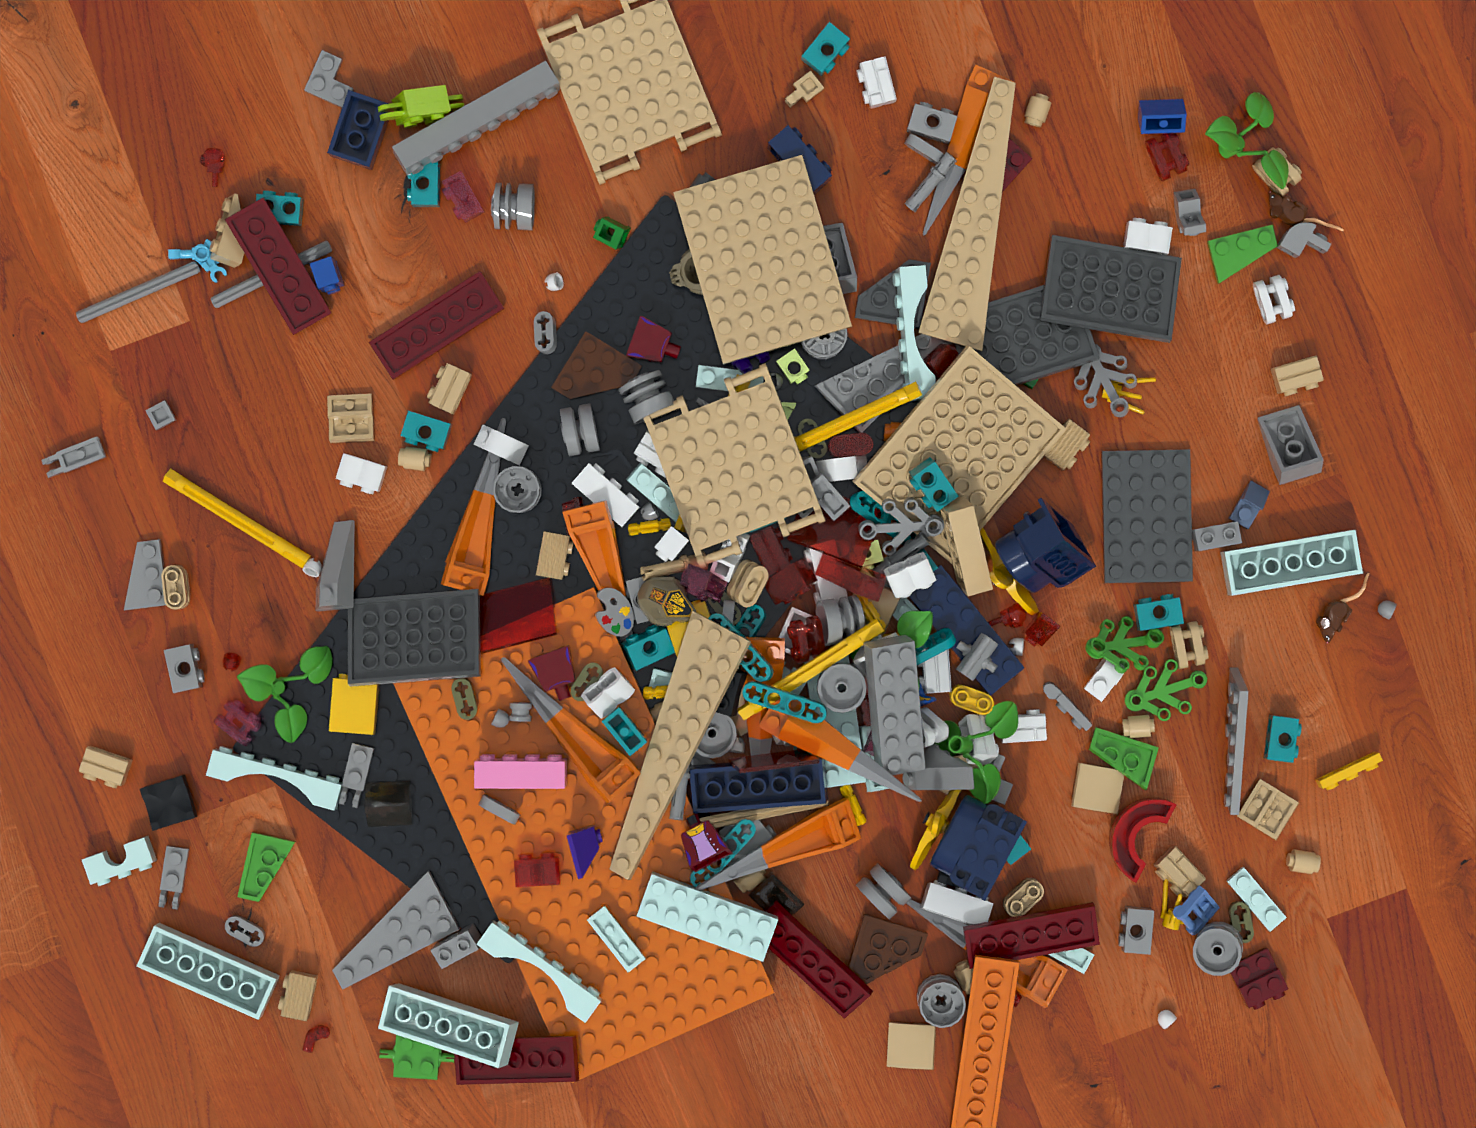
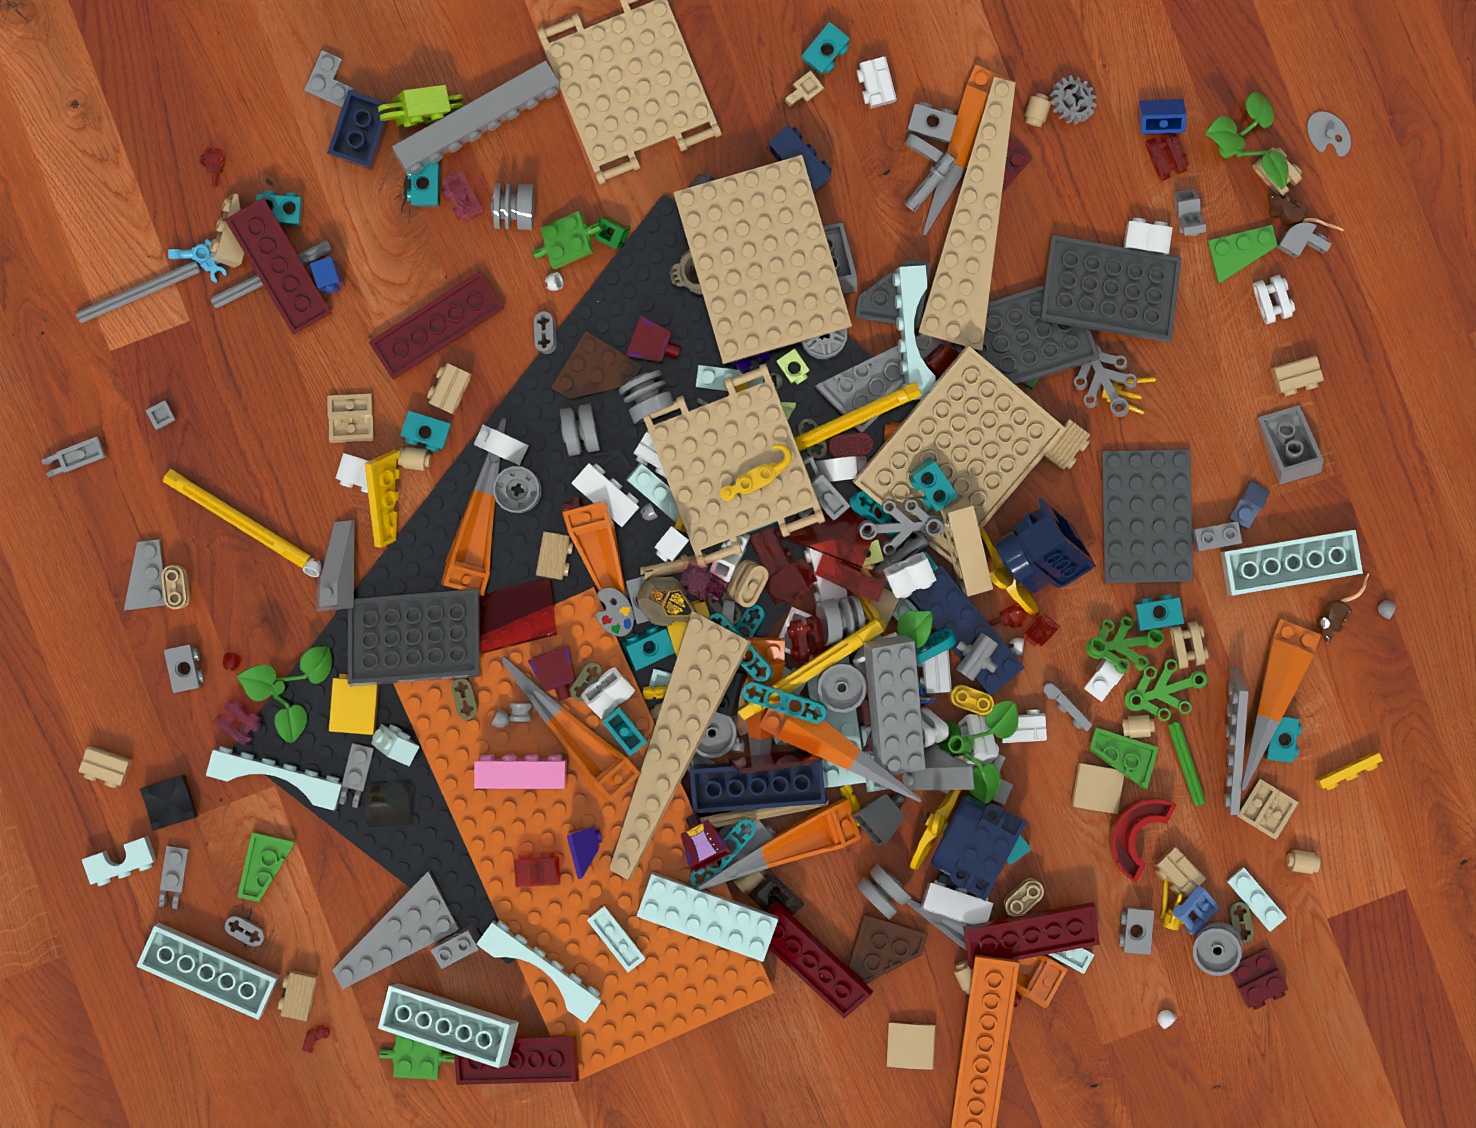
light grey beam [479,794,521,825] -> none
yellow axle [628,518,671,536] -> none
light grey pin [669,764,690,820] -> none
light grey wheel [916,974,966,1028] -> none
none -> yellow wing [364,450,400,548]
none -> light aqua brick [371,724,419,766]
none -> bright green plate [532,211,603,269]
none -> yellow piece [720,444,792,501]
none -> dark grey torso [851,793,905,846]
none -> light grey gear [1049,75,1097,124]
none -> bright green axle [1168,721,1206,806]
none -> orange plate [1241,619,1321,791]
none -> light grey piece [1307,111,1351,157]

